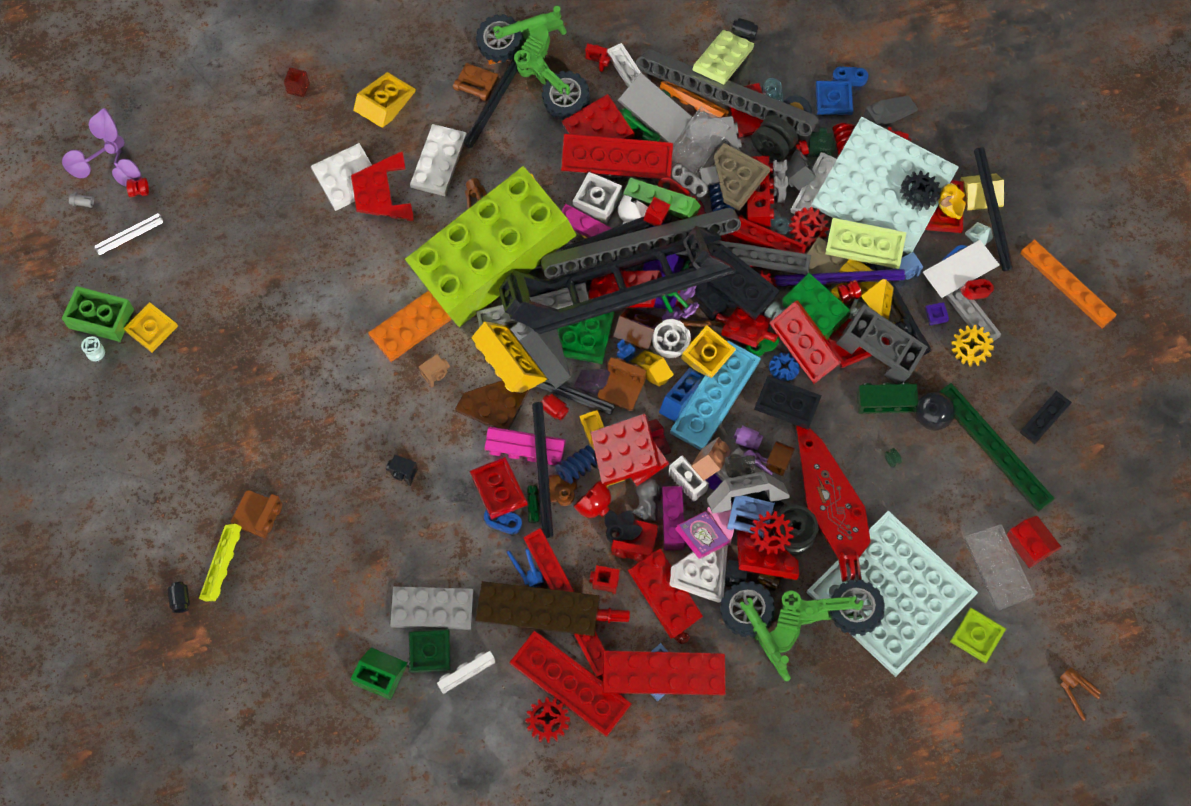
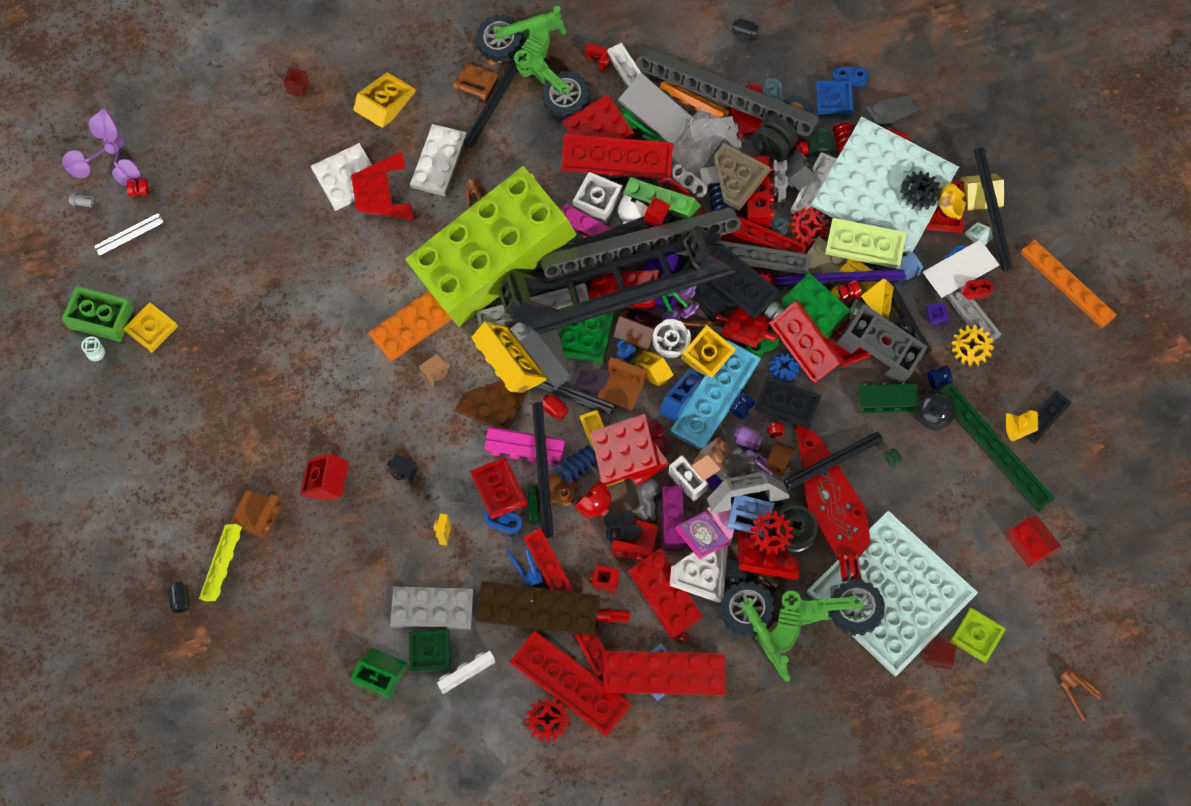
yellowish green plate [693,30,754,85] -> none
clear plate [964,524,1035,611] -> none
none -> red slope [300,453,349,500]
none -> yellow plate [434,513,451,546]
none -> clear blue wheel [729,393,755,420]
none -> red plate [767,422,785,439]
none -> black axle [784,432,883,489]
none -> clear red brick [924,641,956,670]
none -> clear blue wheel [927,365,953,389]
none -> yellow slope [1006,410,1038,441]

